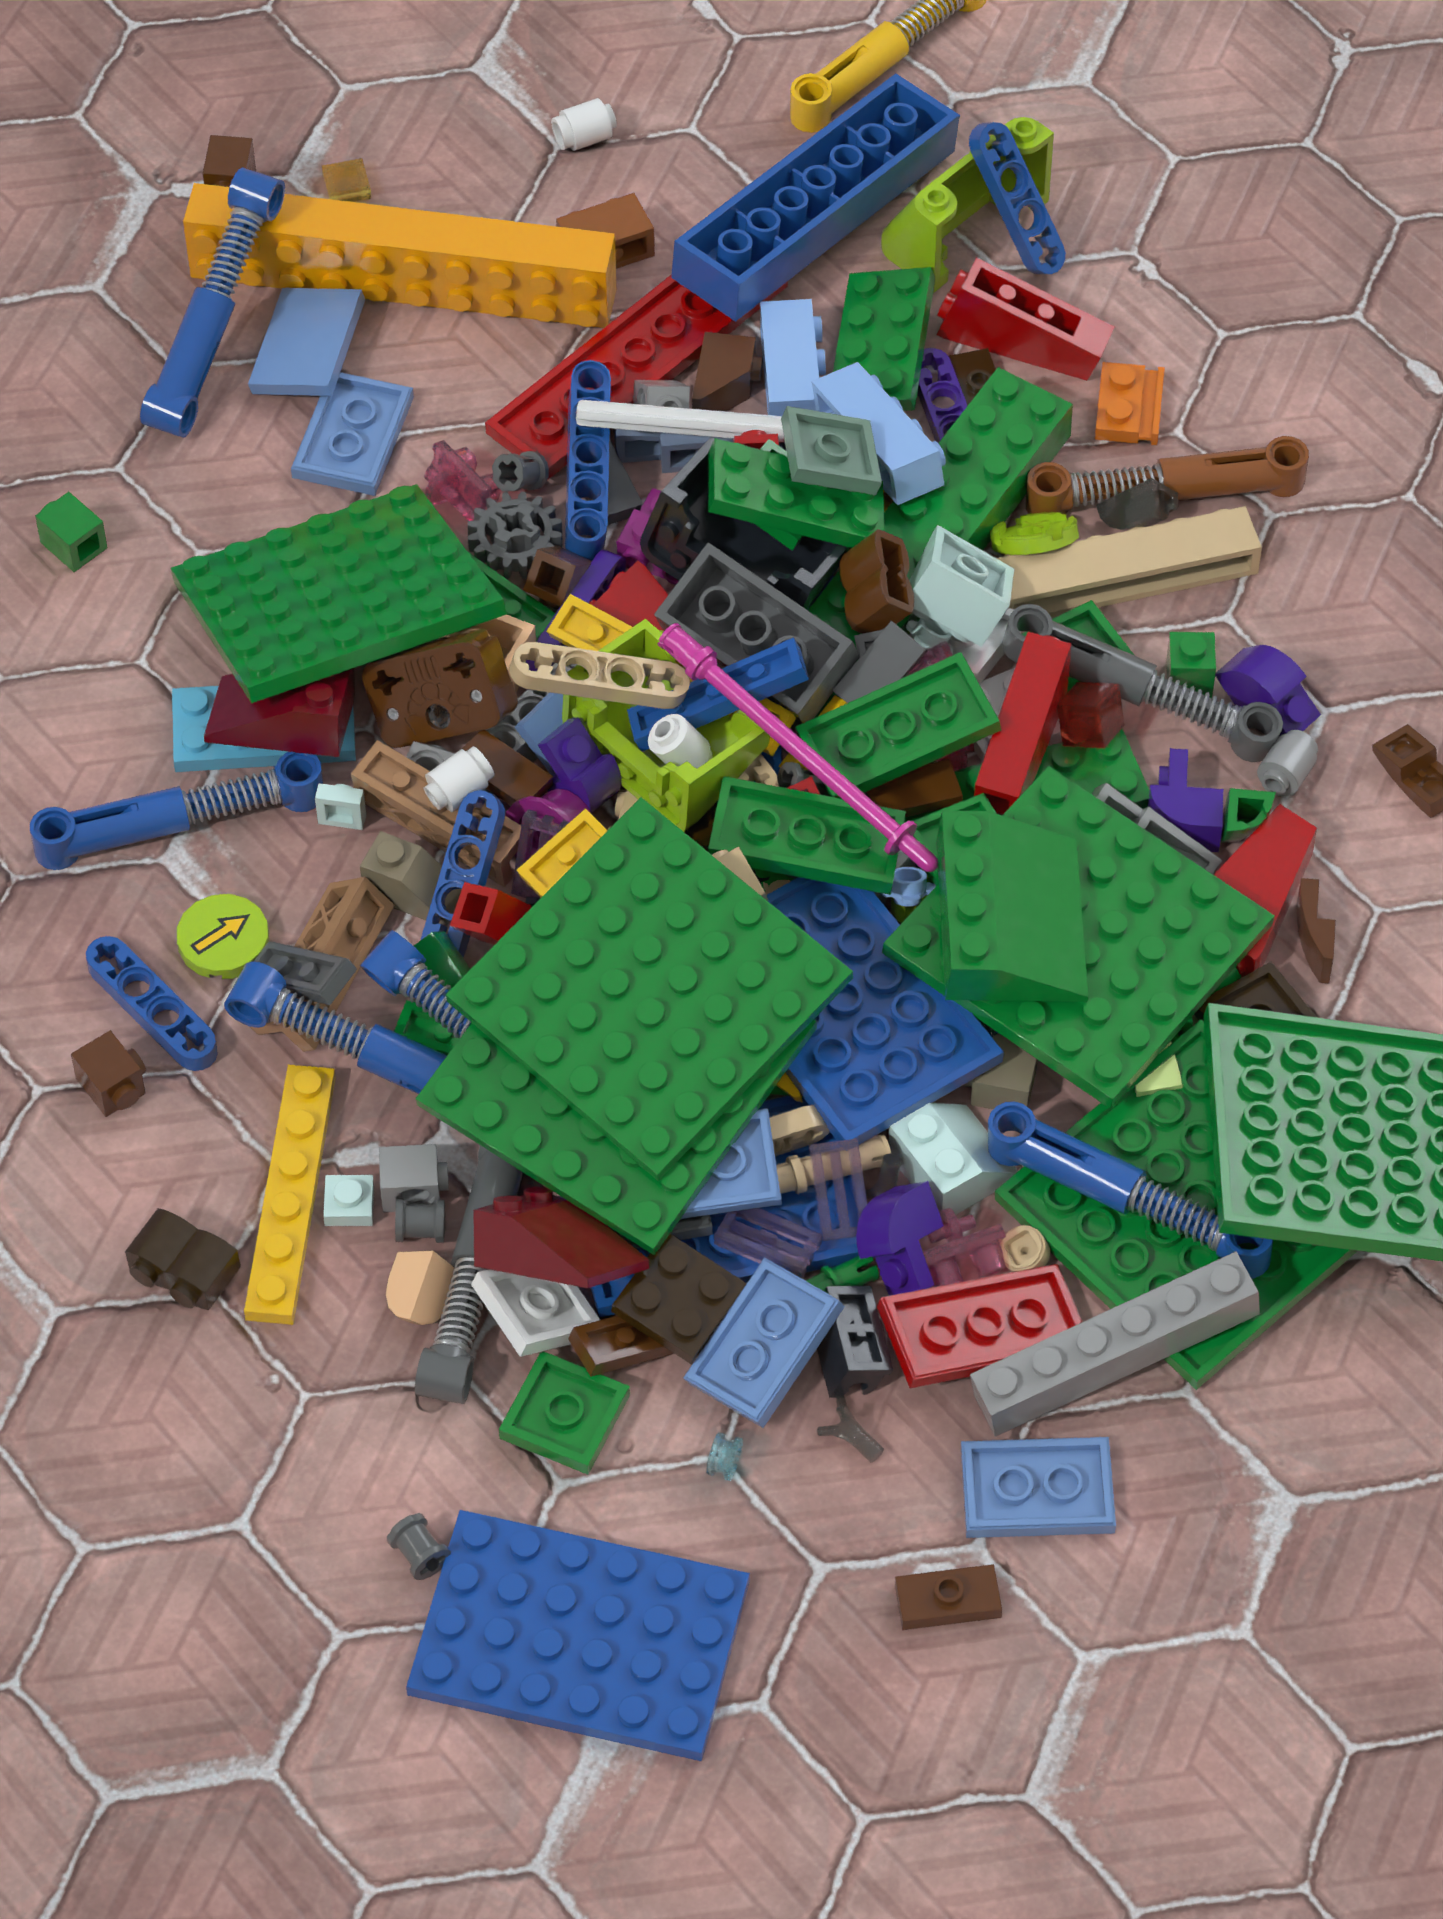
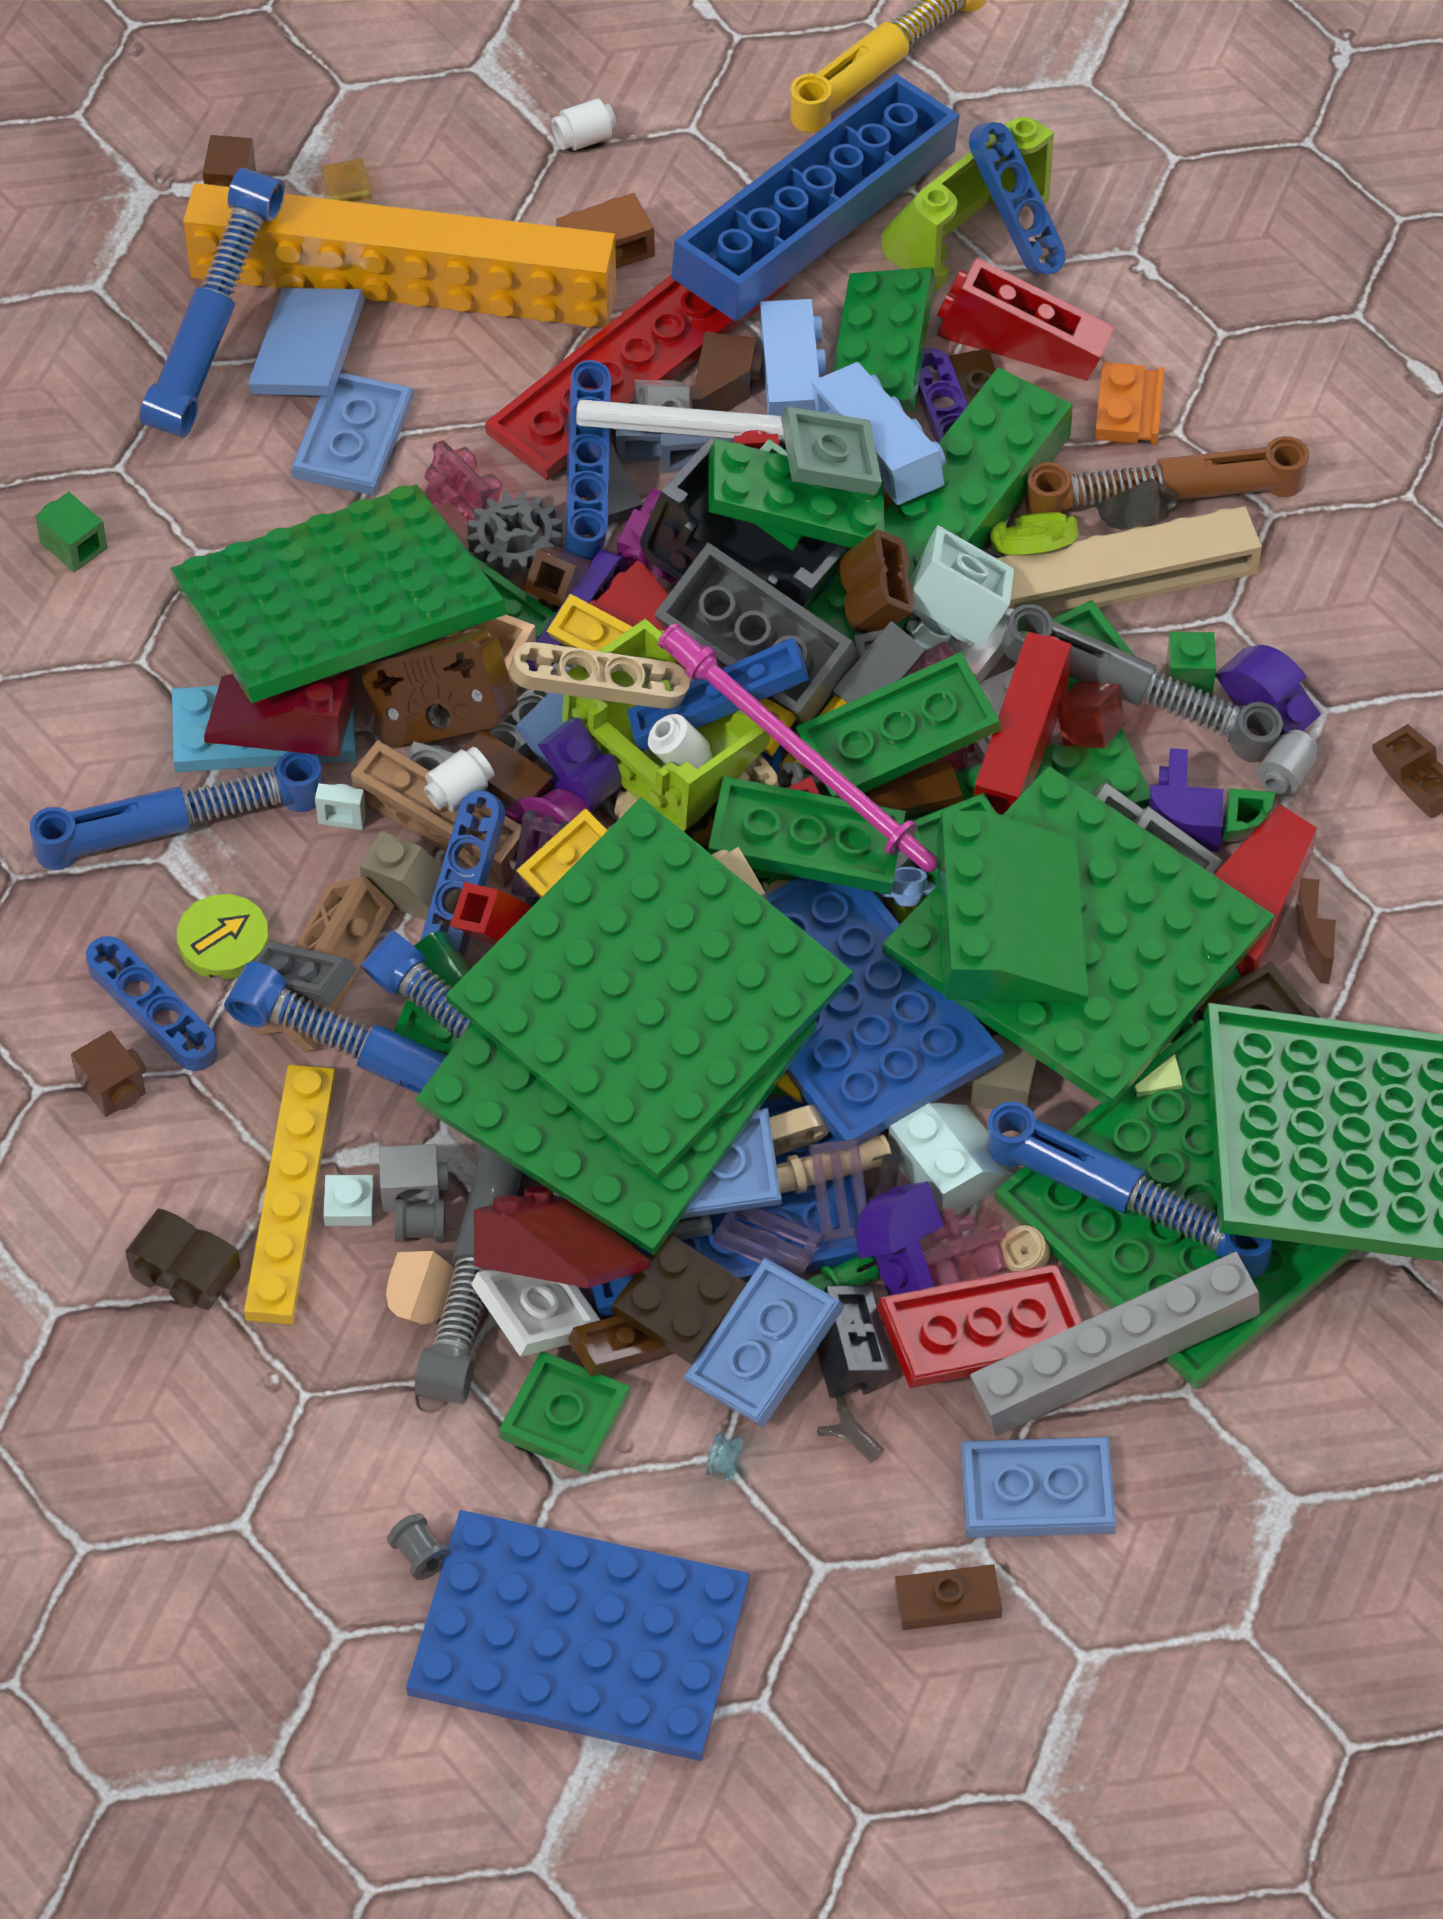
dark grey bush [492,451,549,492] -> none

